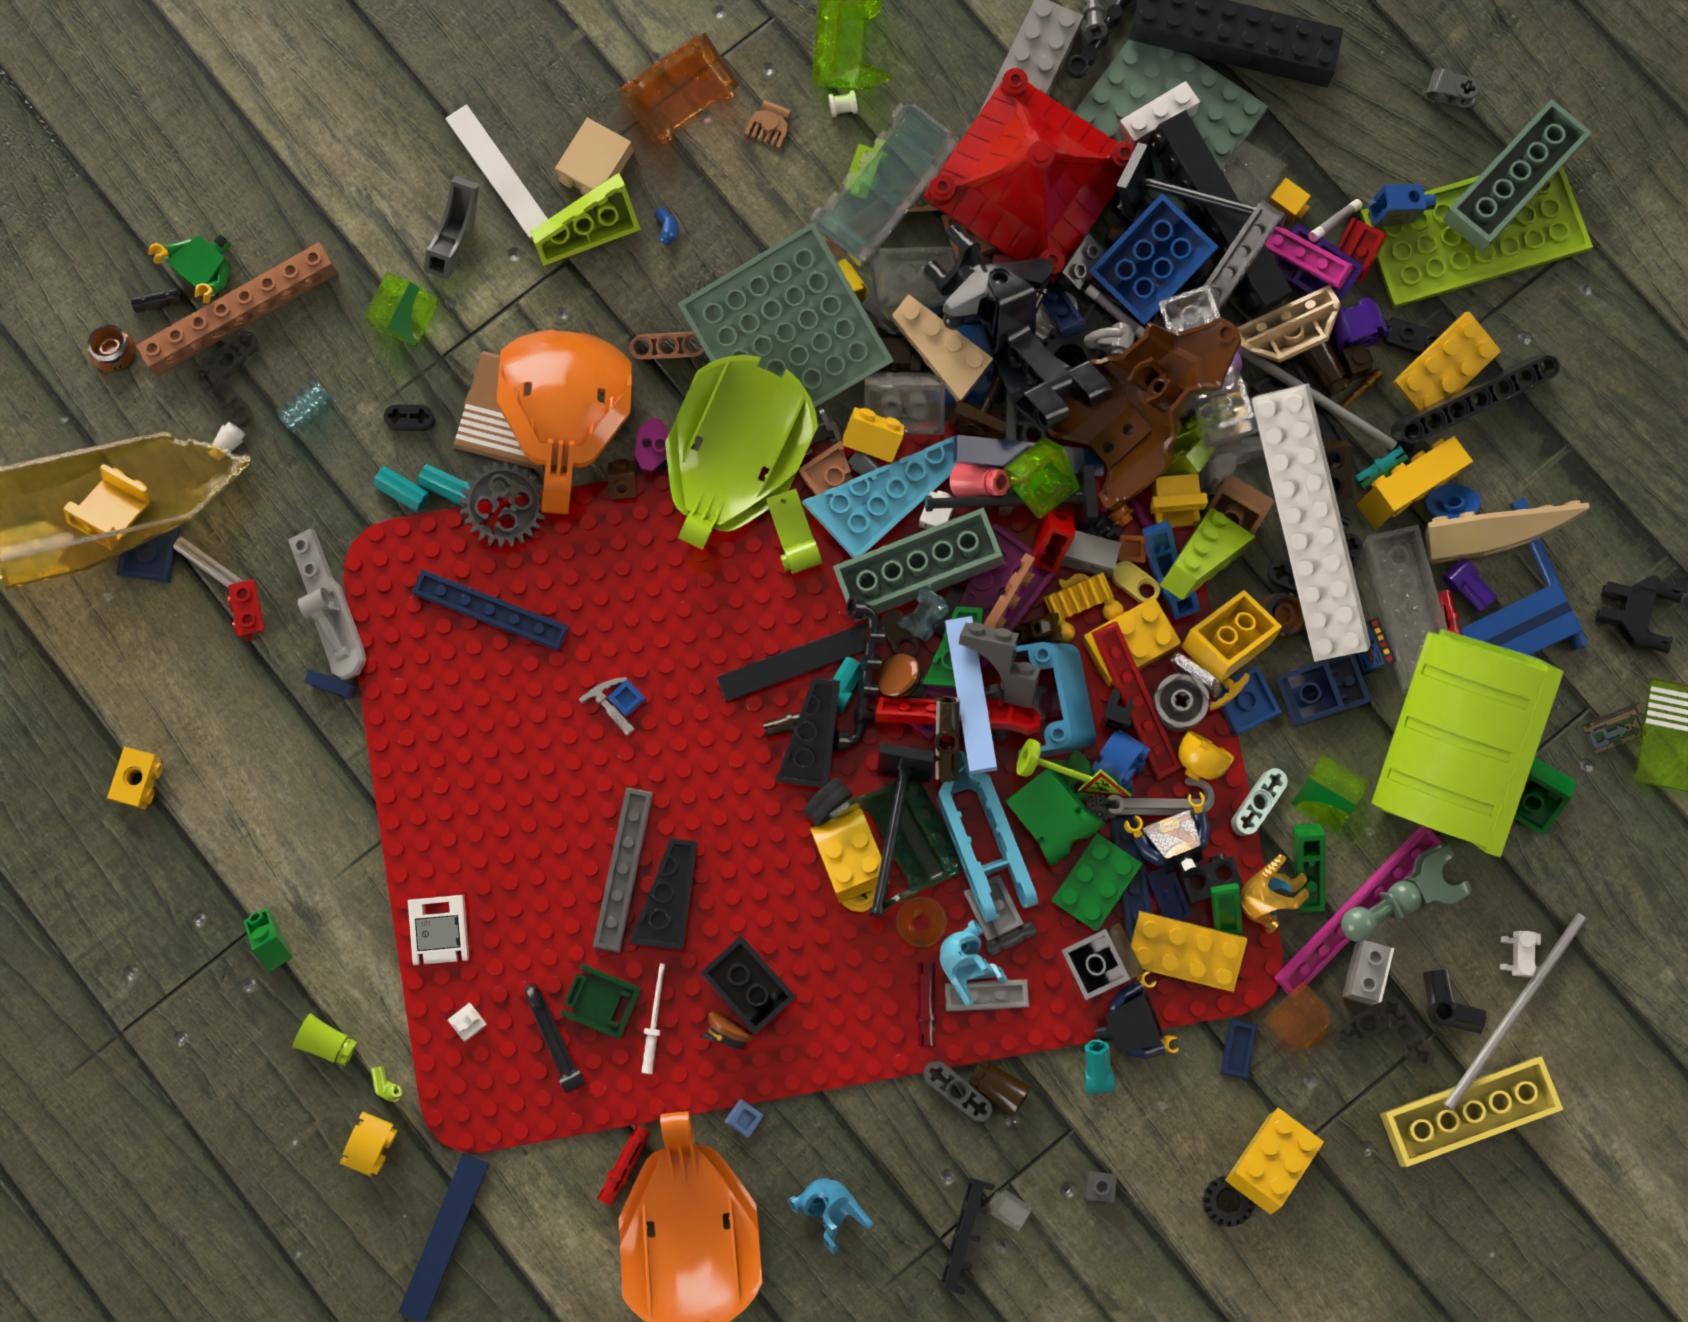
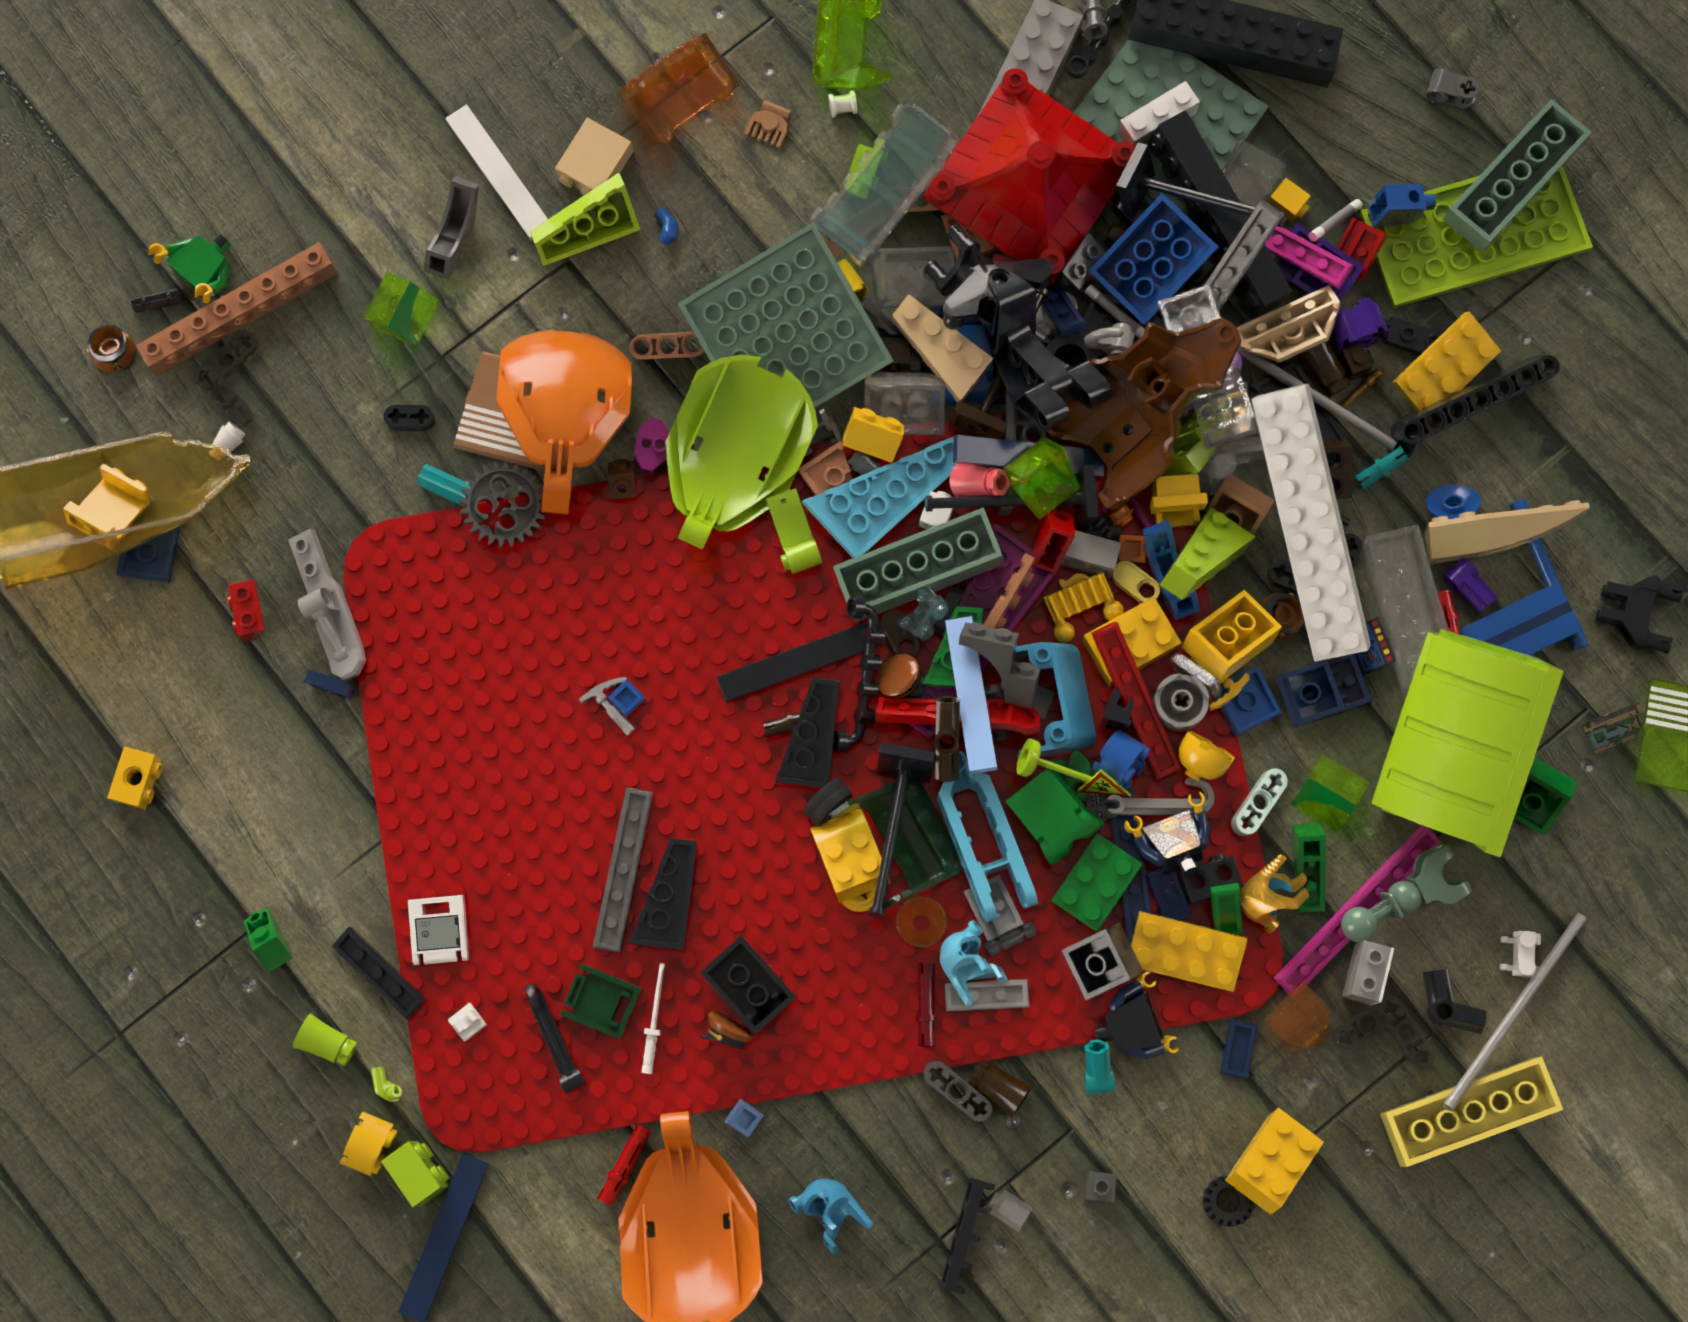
light grey axle [173,537,242,587] -> none
clear light blue piece [276,380,335,437] -> none
teal axle [372,466,430,513] -> none
dark blue tile [411,569,570,652] -> none
teal piece [833,656,862,714] -> none
dark brown hips [1013,613,1063,645] -> none
clear pink plate [1039,690,1063,718] -> none
yellow wedge [1356,436,1473,531] -> none
none -> black tile [331,927,428,1020]
none -> lime brick [381,1141,449,1208]

